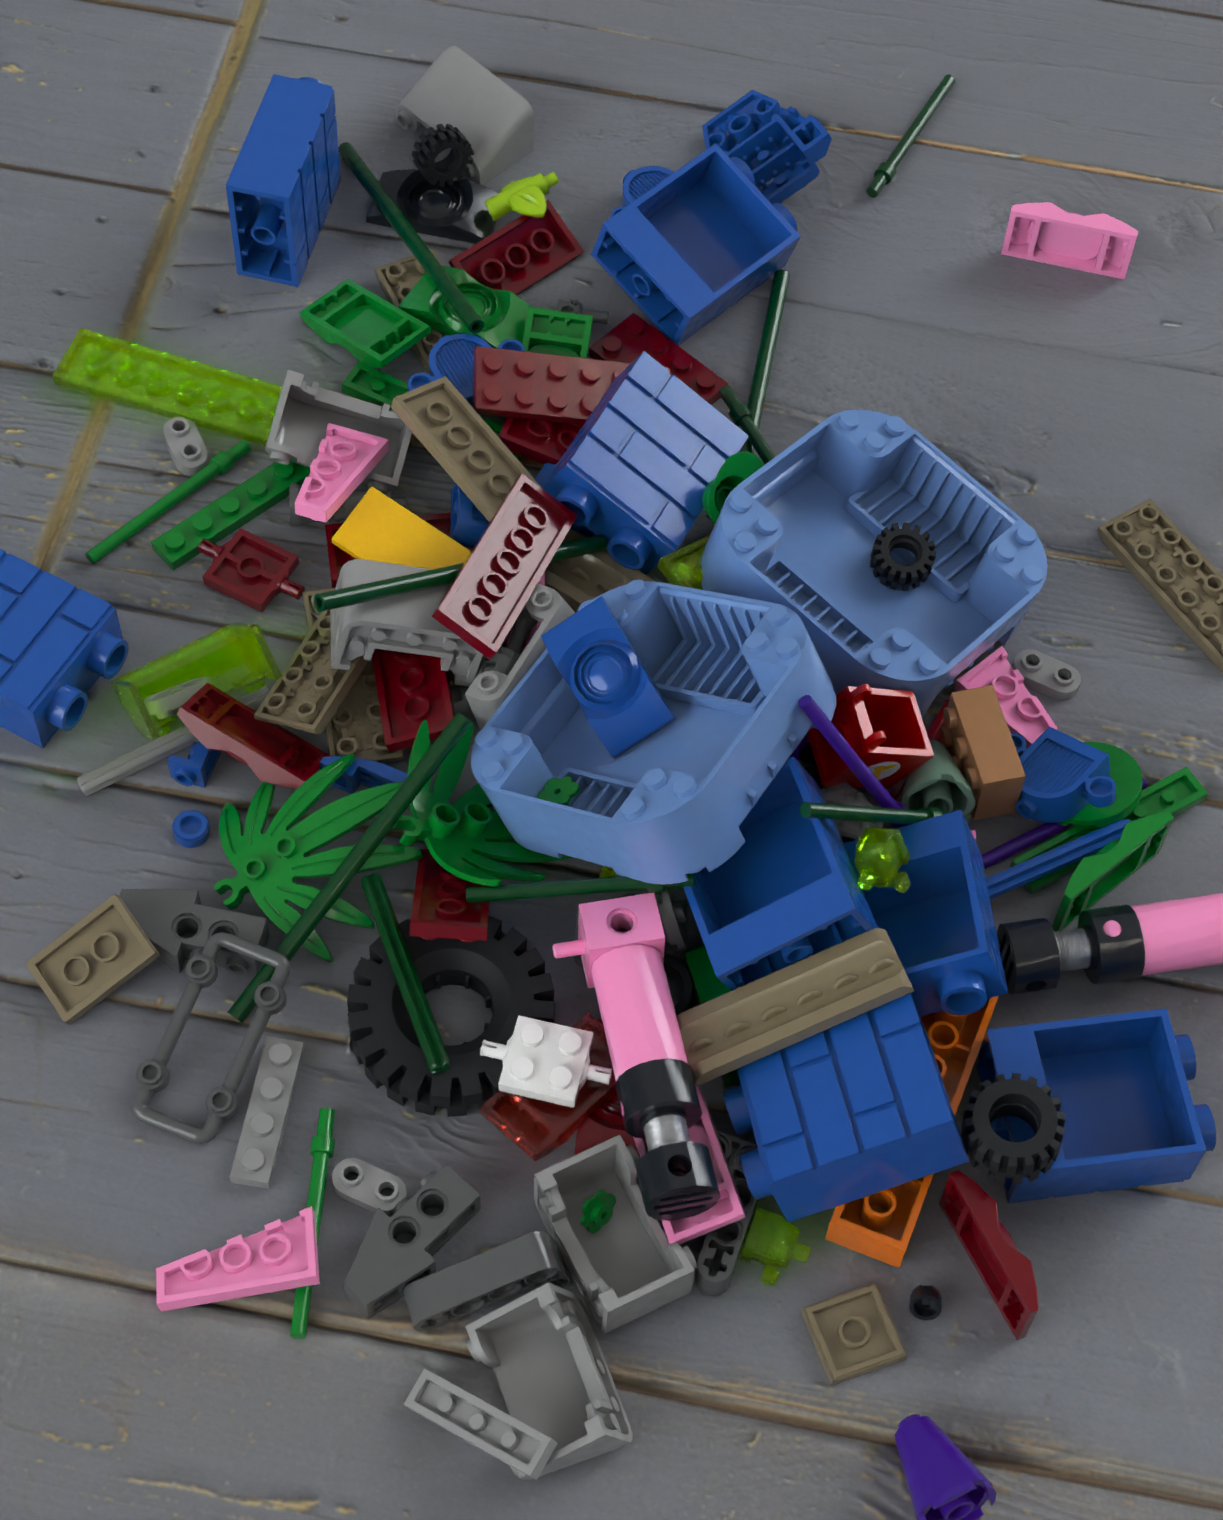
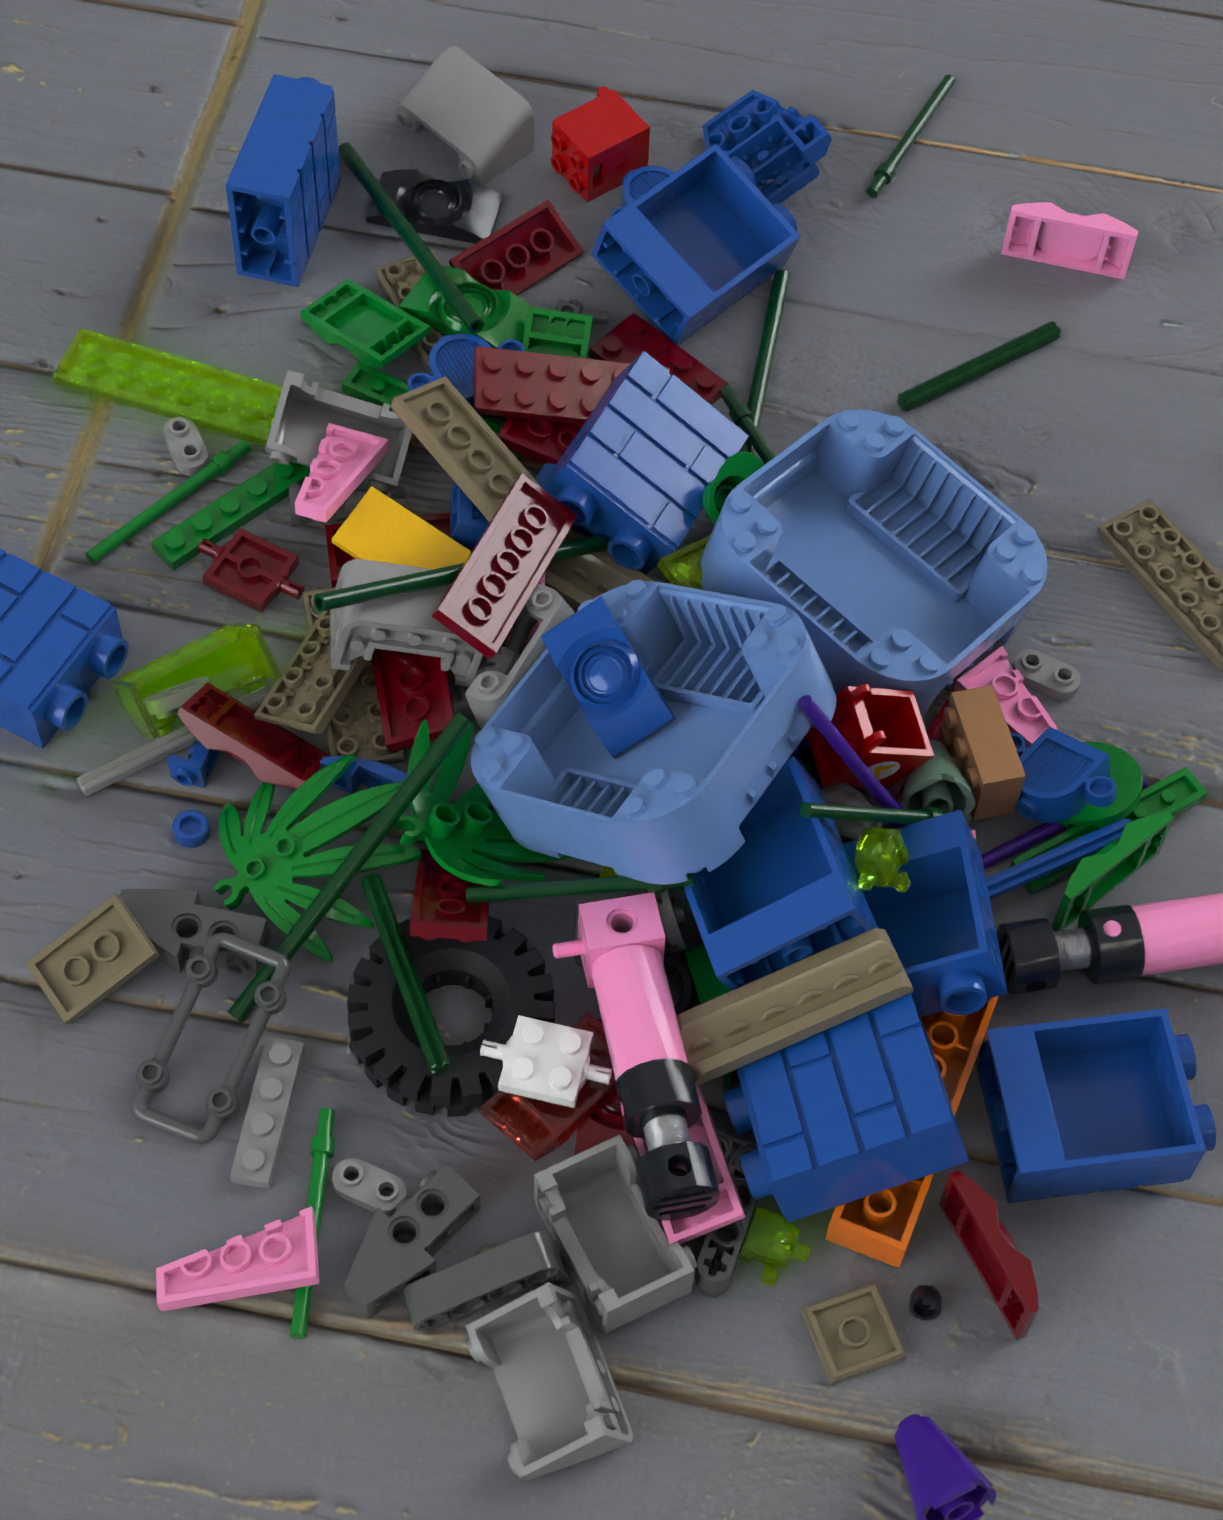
light grey plate [403,1368,558,1481] -> none
black tyre [412,124,474,186] -> none
lime plant [484,171,559,221] -> none
green plant [538,776,580,806] -> none
green plant [580,1190,616,1233] -> none
black tyre [870,523,936,591] -> none
black tyre [961,1073,1065,1185] -> none
none -> red container [550,86,650,202]
none -> dark green axle [897,321,1061,412]

